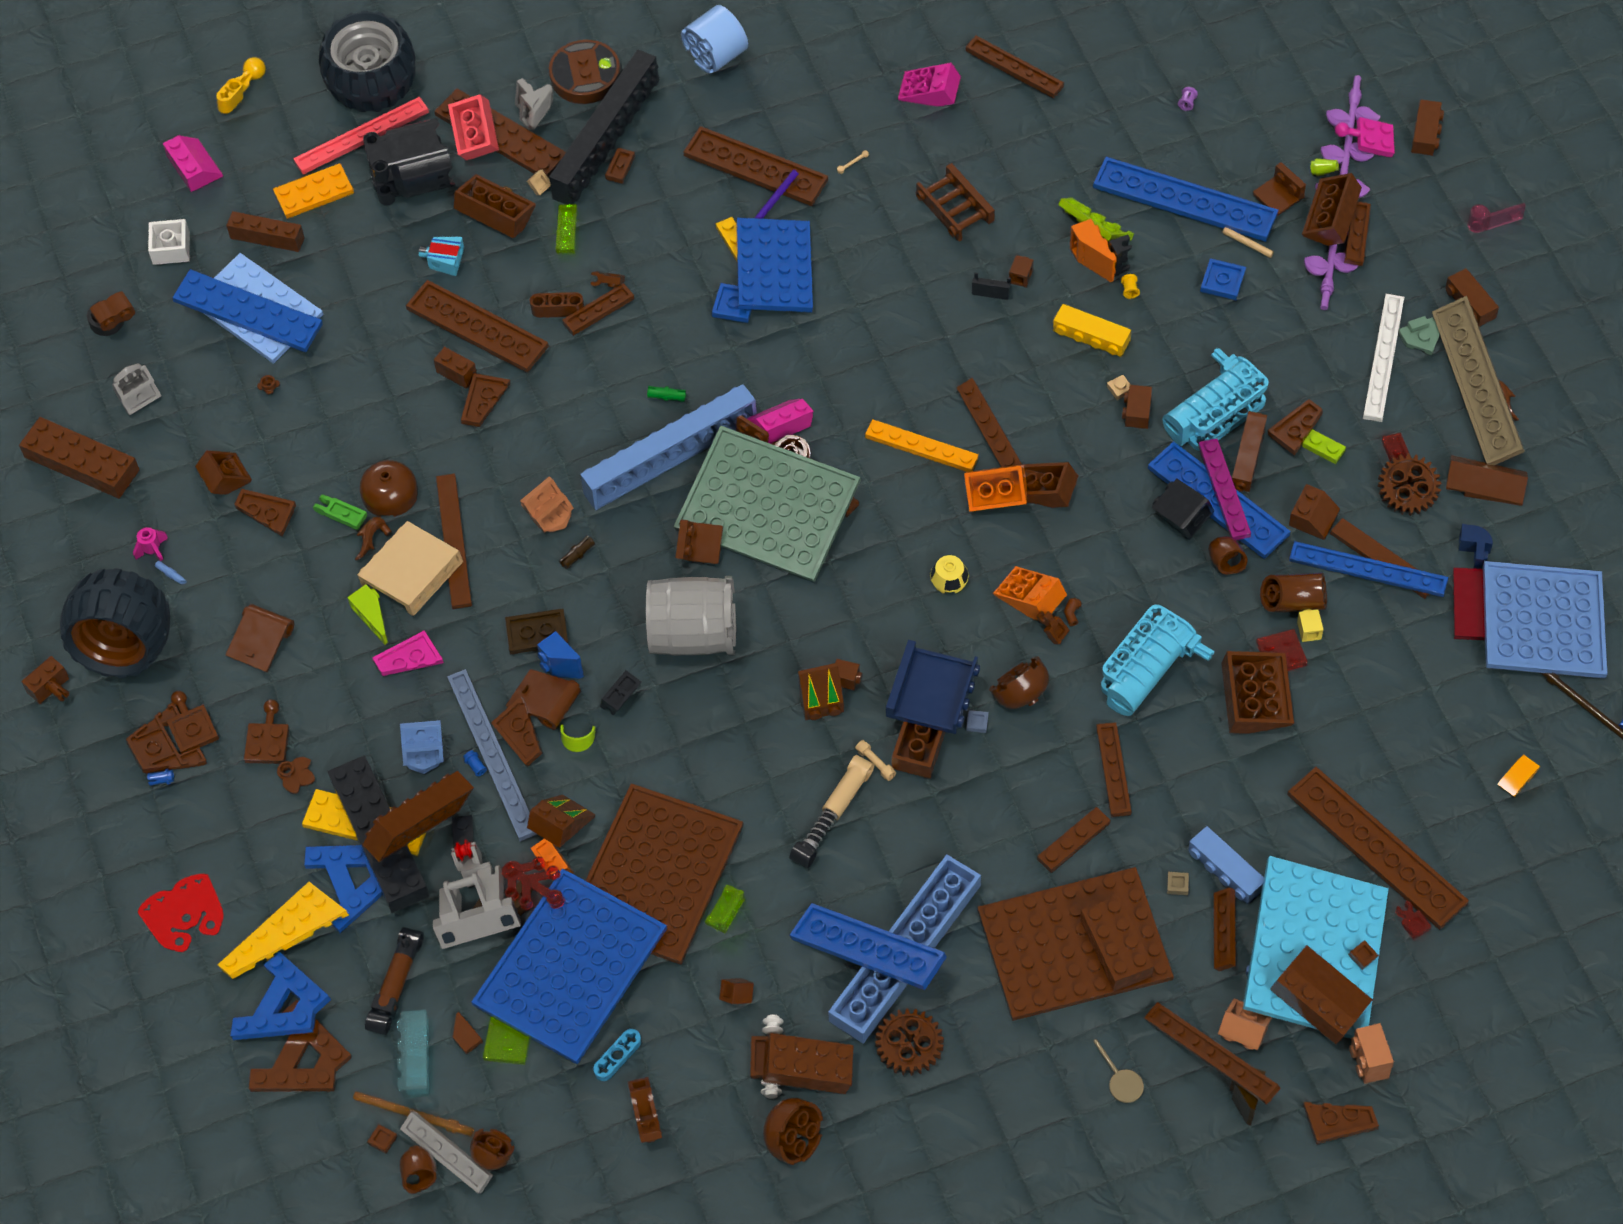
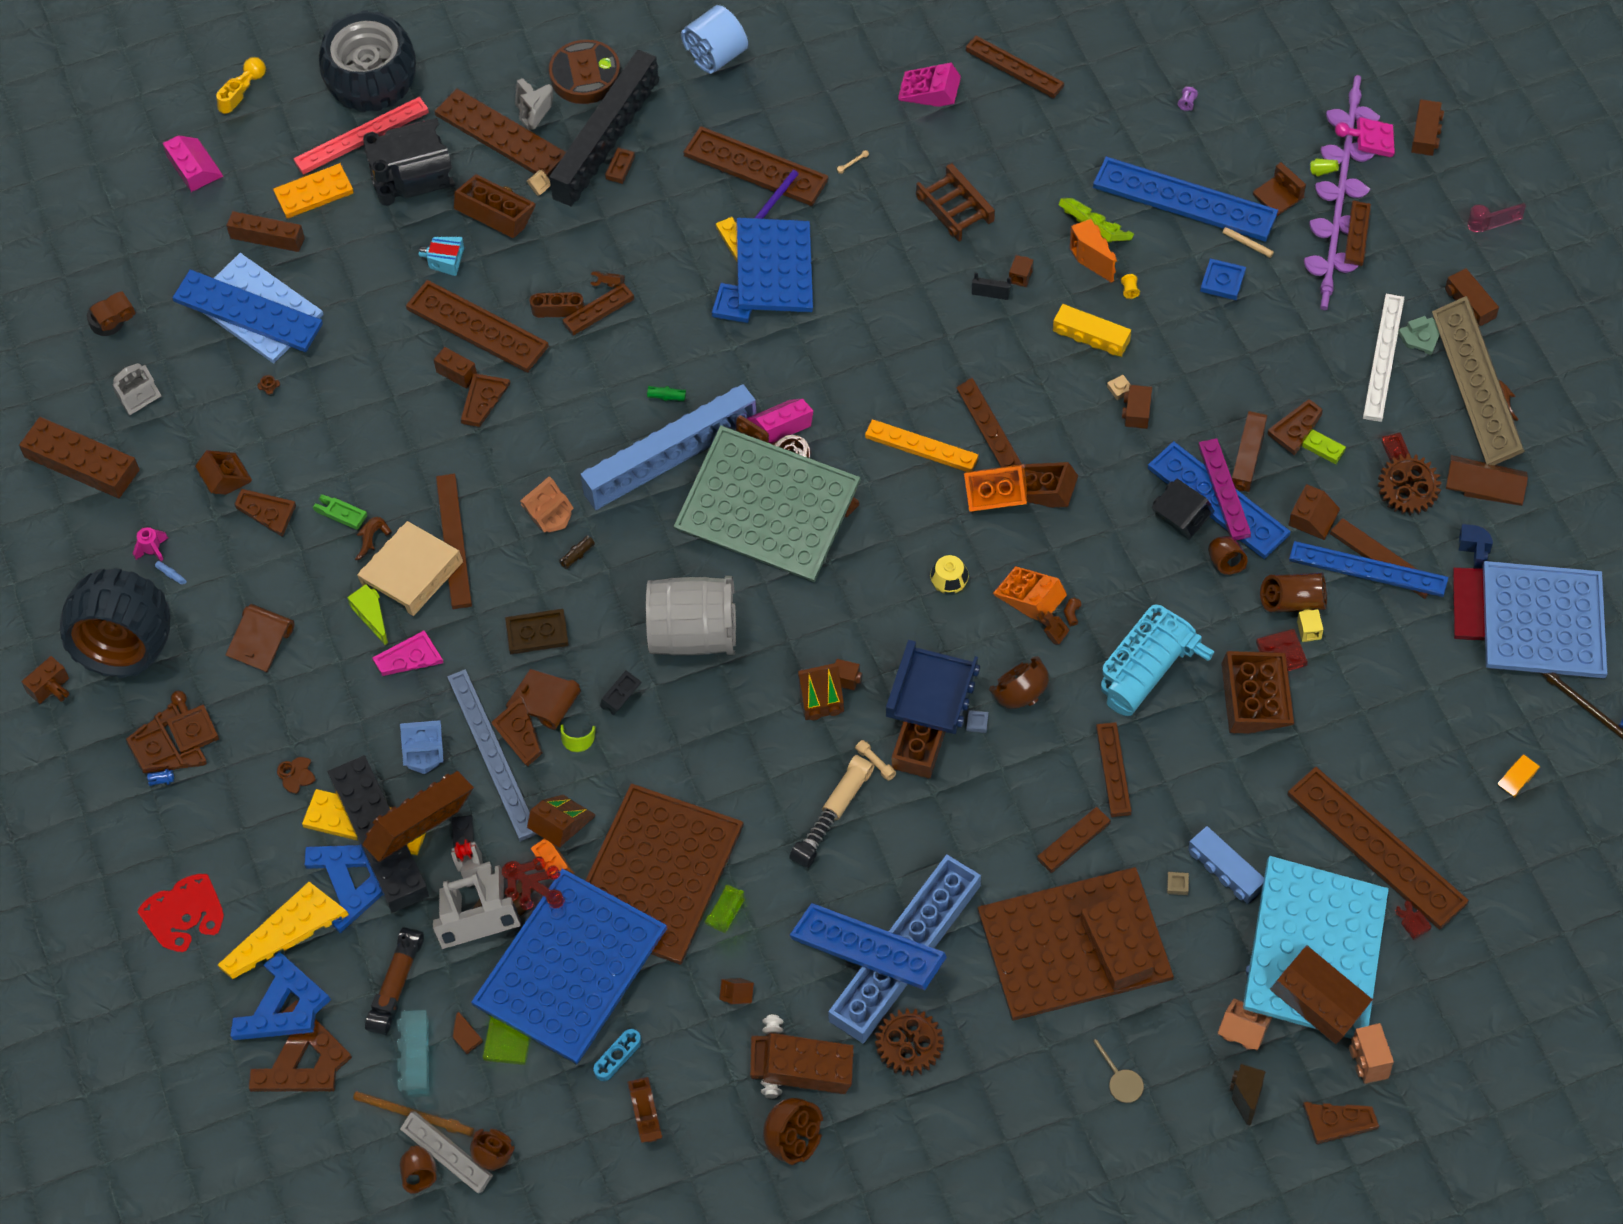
white brick [148,219,190,265] -> none
reddish brown plate [244,699,289,764] -> none
reddish brown cylinder [359,460,418,517] -> none
reddish brown tile [367,1124,398,1154] -> none
coral brick [448,94,499,161] -> none
blue pin [464,750,487,777] -> none
blue slope [537,631,584,679] -> none
clear neon green plate [556,205,577,253] -> none
reddish brown bracket [675,520,723,564] -> none
black hinge [1109,234,1132,277] -> none
reddish brown plate [1144,1002,1281,1105] -> none
medium azure piece [1162,348,1269,451] -> none
reddish brown plate [1214,887,1236,971] -> none
reddish brown slope [1302,173,1362,246] -> none
reddish brown tile [1348,940,1379,970] -> none

